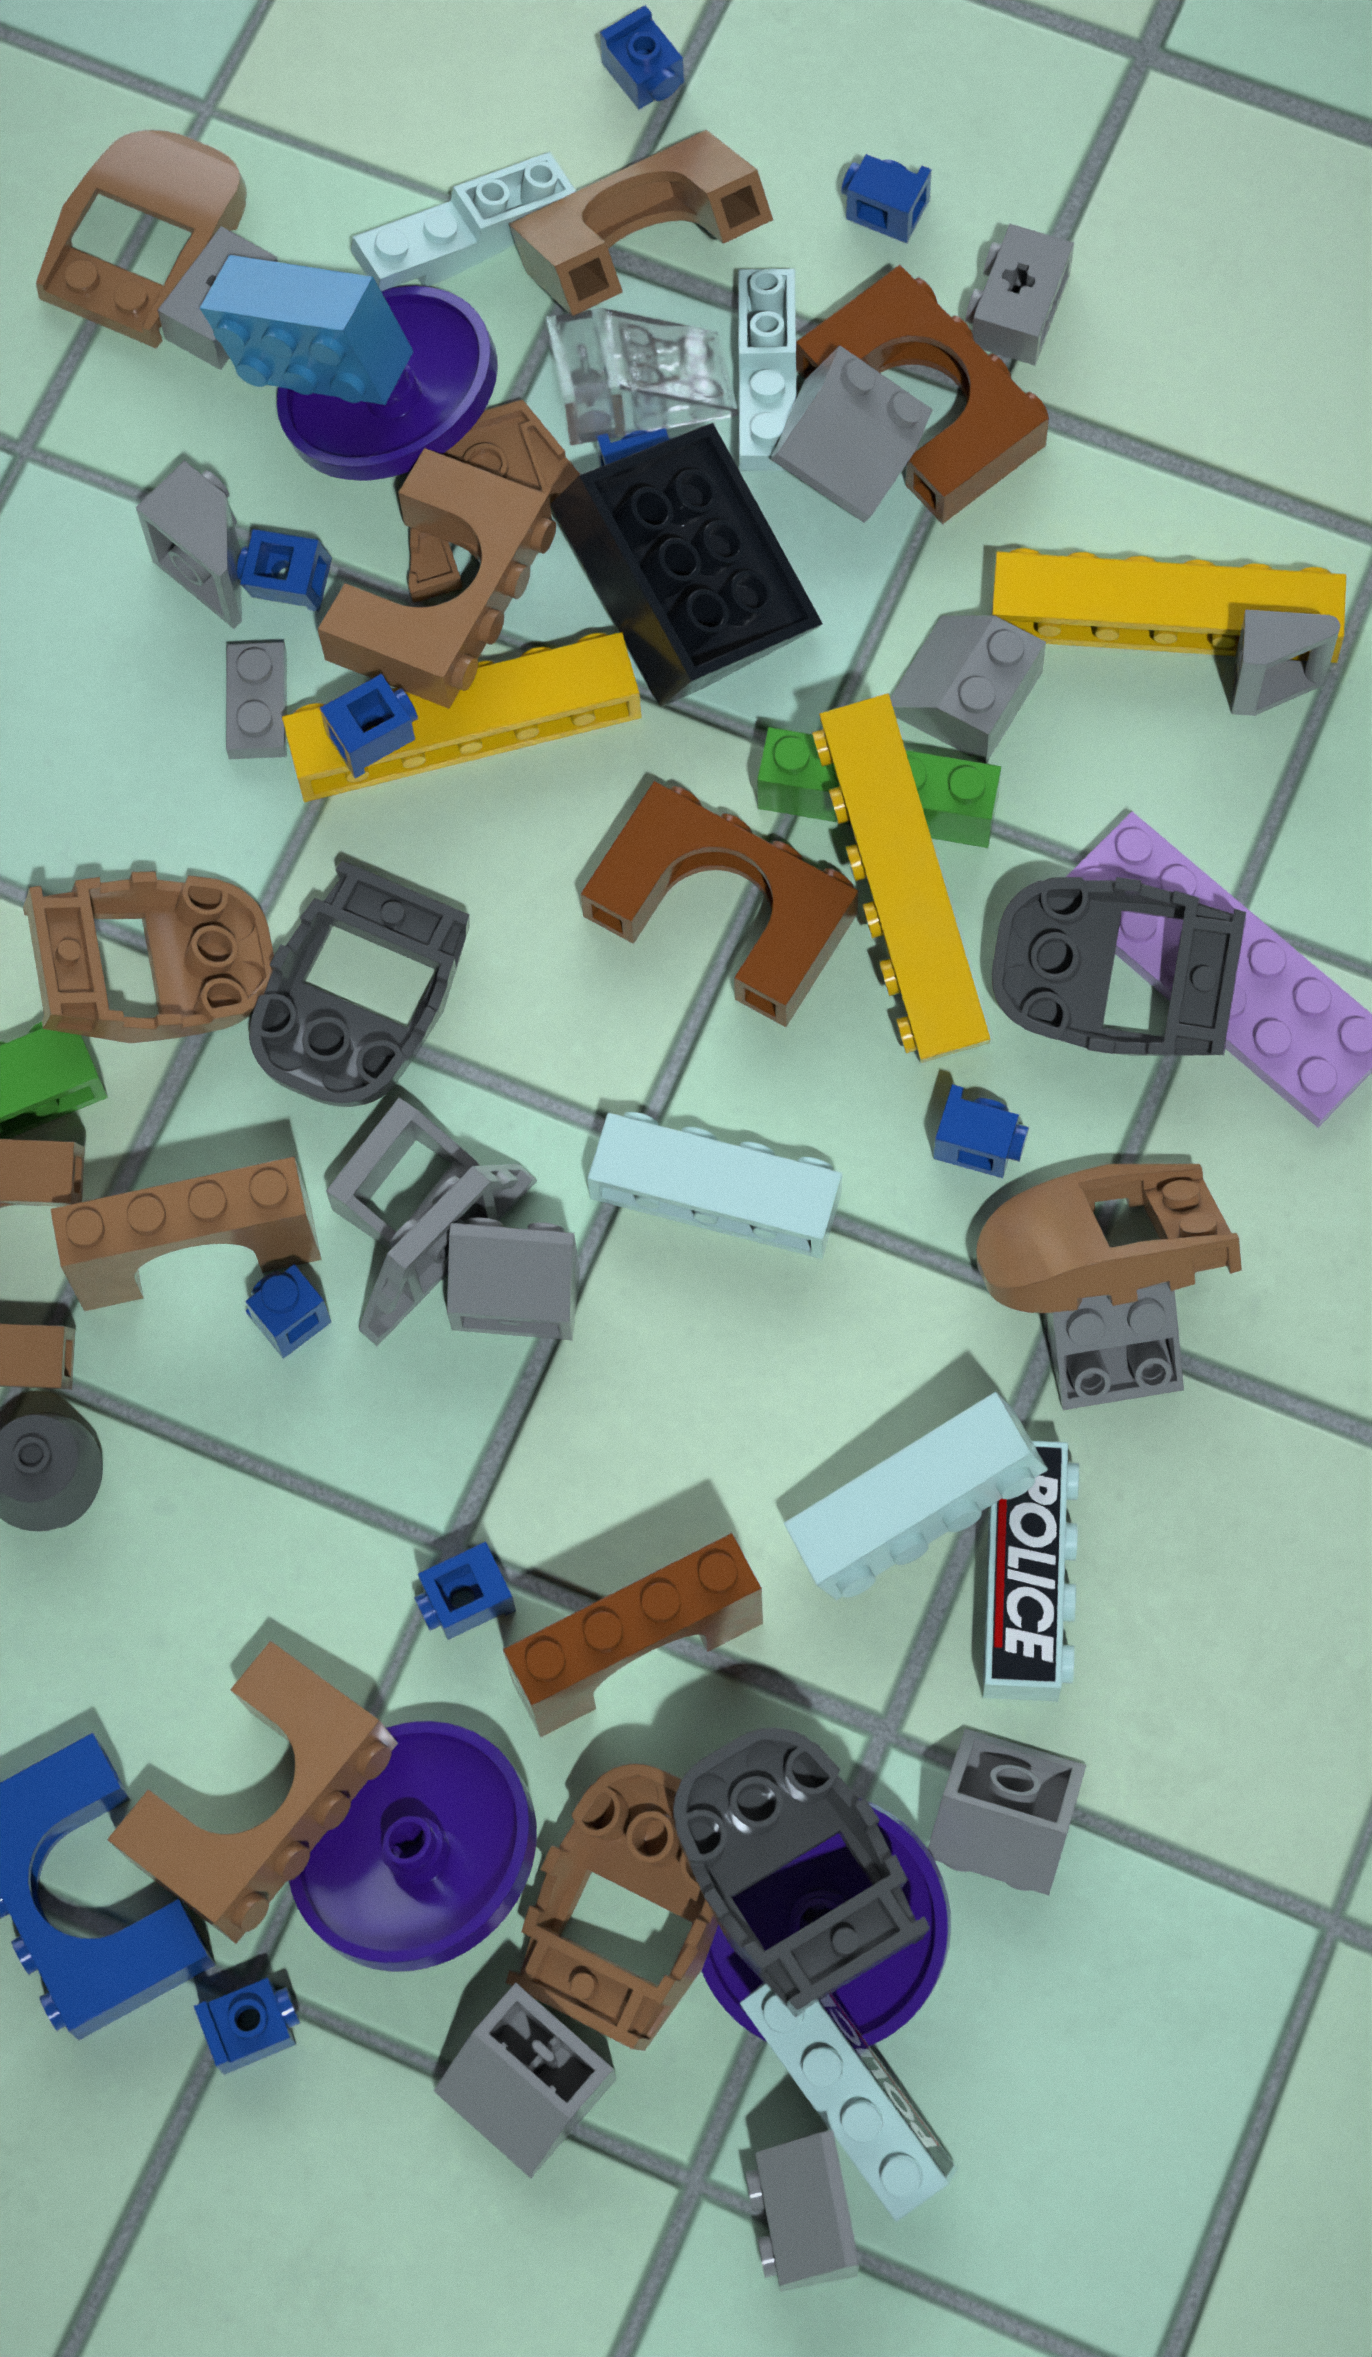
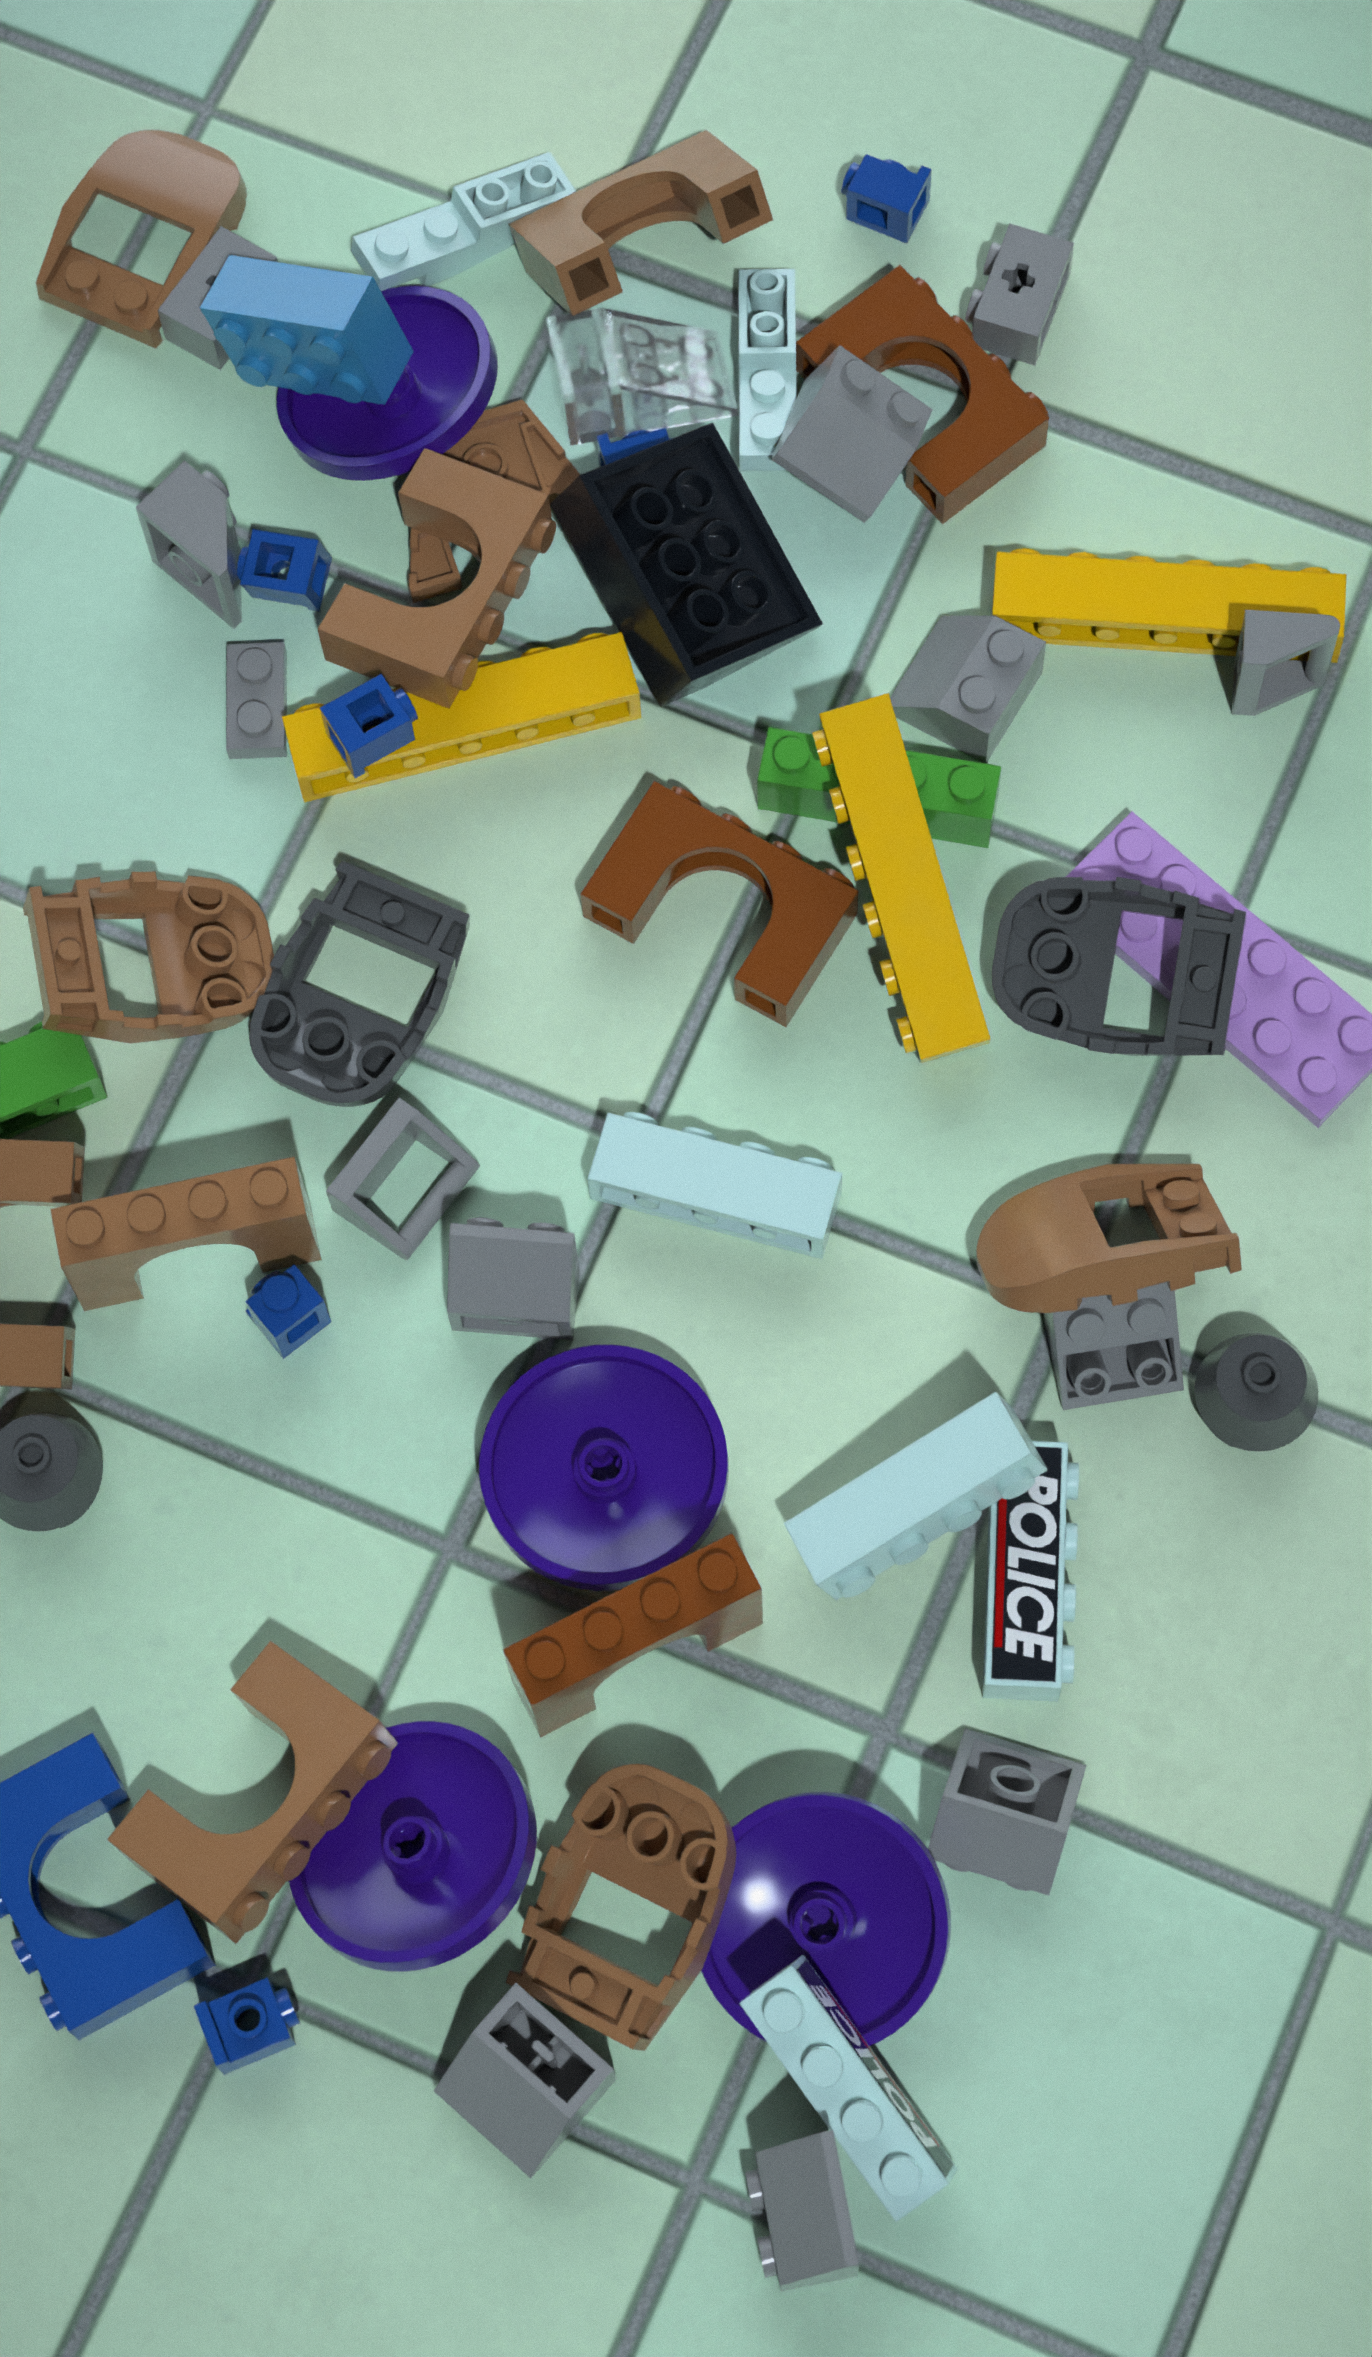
light grey wing [359,1164,537,1346] -> none
blue brick [414,1541,516,1640] -> none
blue brick [600,5,684,110] -> none
dark grey slope [673,1728,930,2017] -> none
blue brick [933,1084,1029,1178] -> none
none -> dark purple dish [479,1345,729,1591]
none -> dark grey cone [1195,1333,1318,1452]

